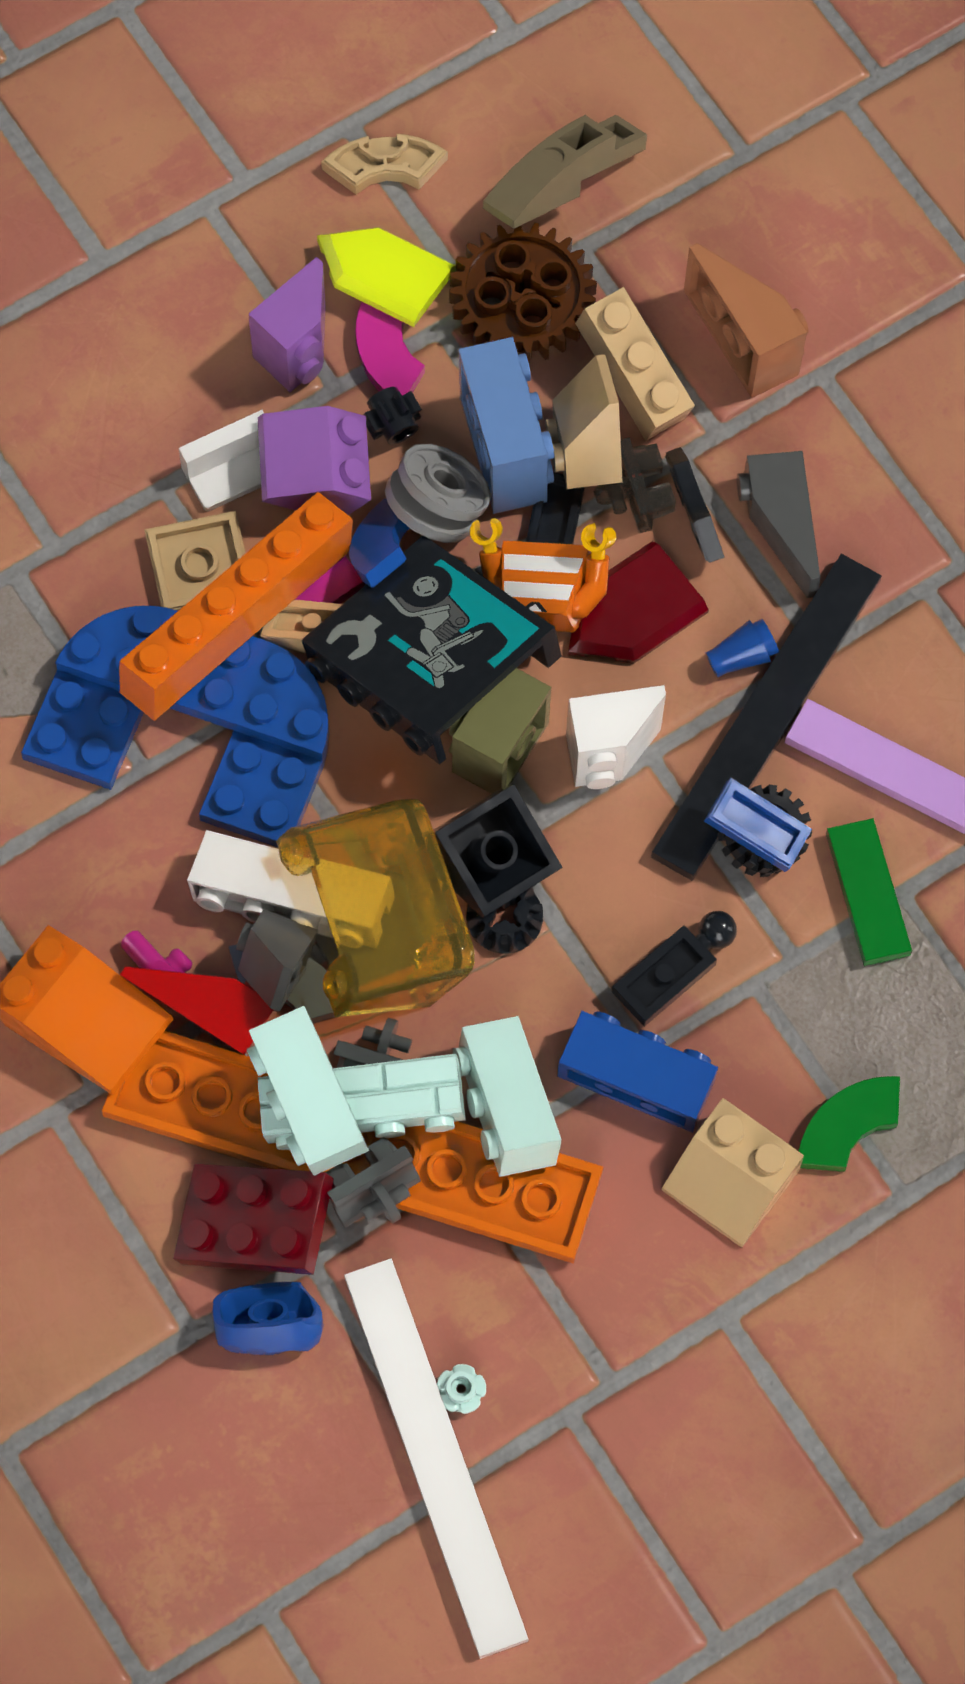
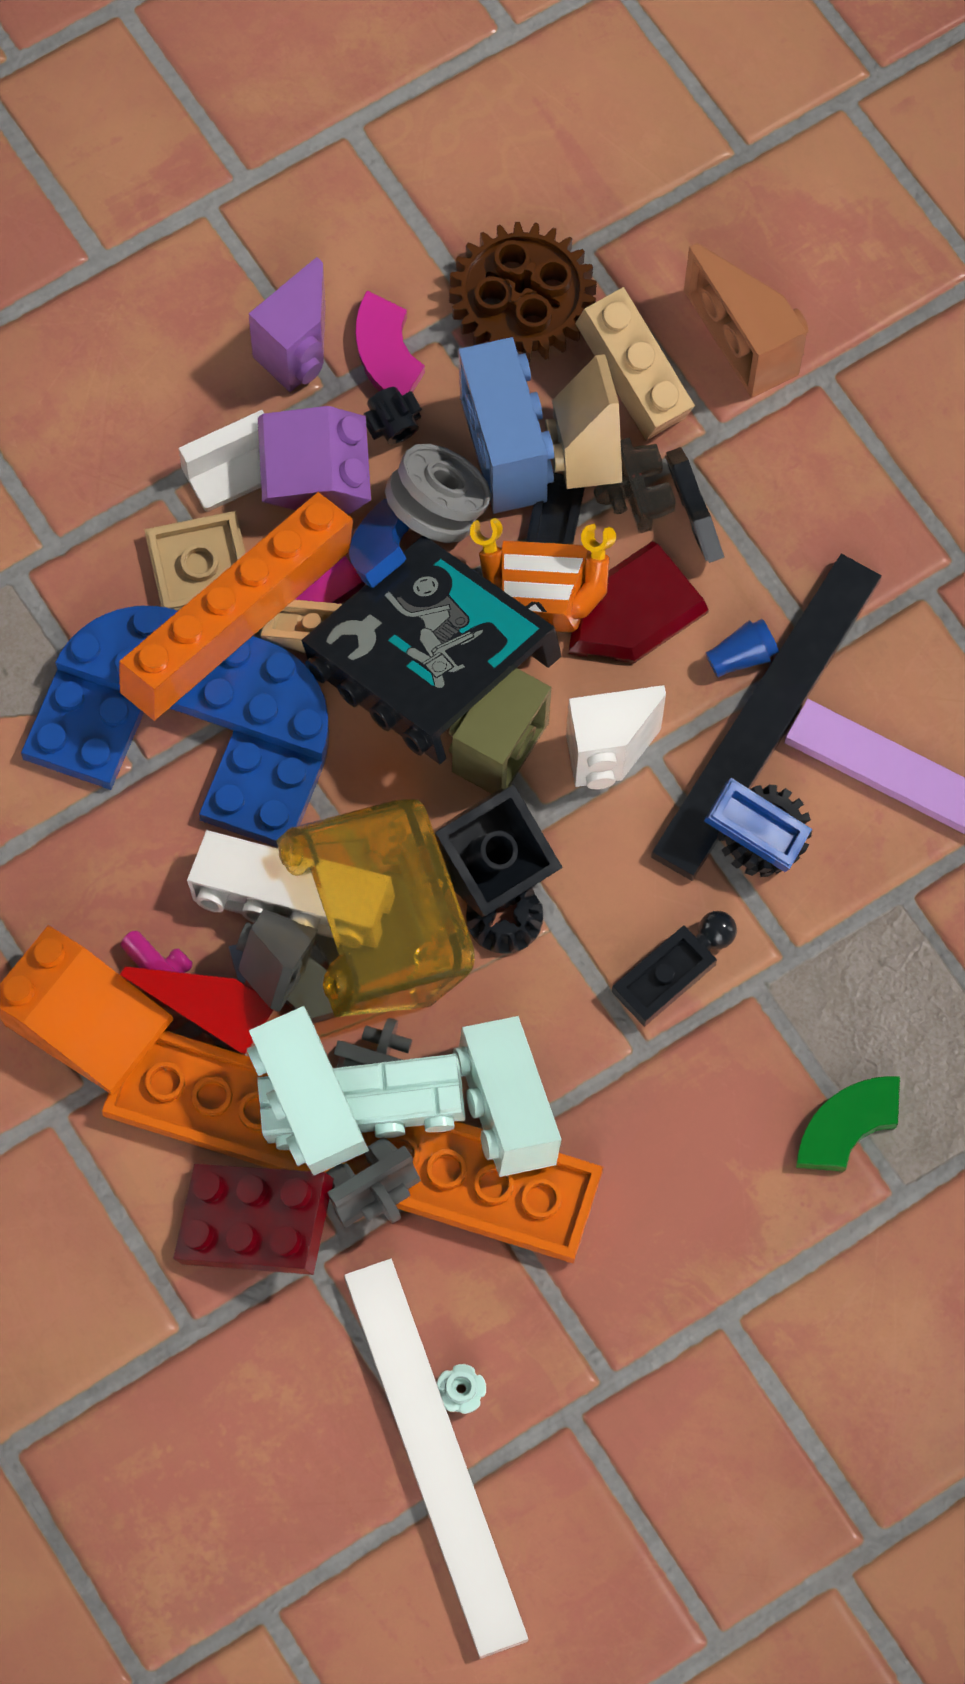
blue piece [212,1282,324,1356] -> none
neon yellow tile [317,227,456,327] -> none
tan tile [321,134,448,195] -> none
dark tan slope [483,115,647,229] -> none
blue brick [557,1011,718,1133] -> none
tan slope [662,1098,804,1248] -> none
dark grey slope [737,451,821,598] -> none
green tile [826,818,912,966] -> none

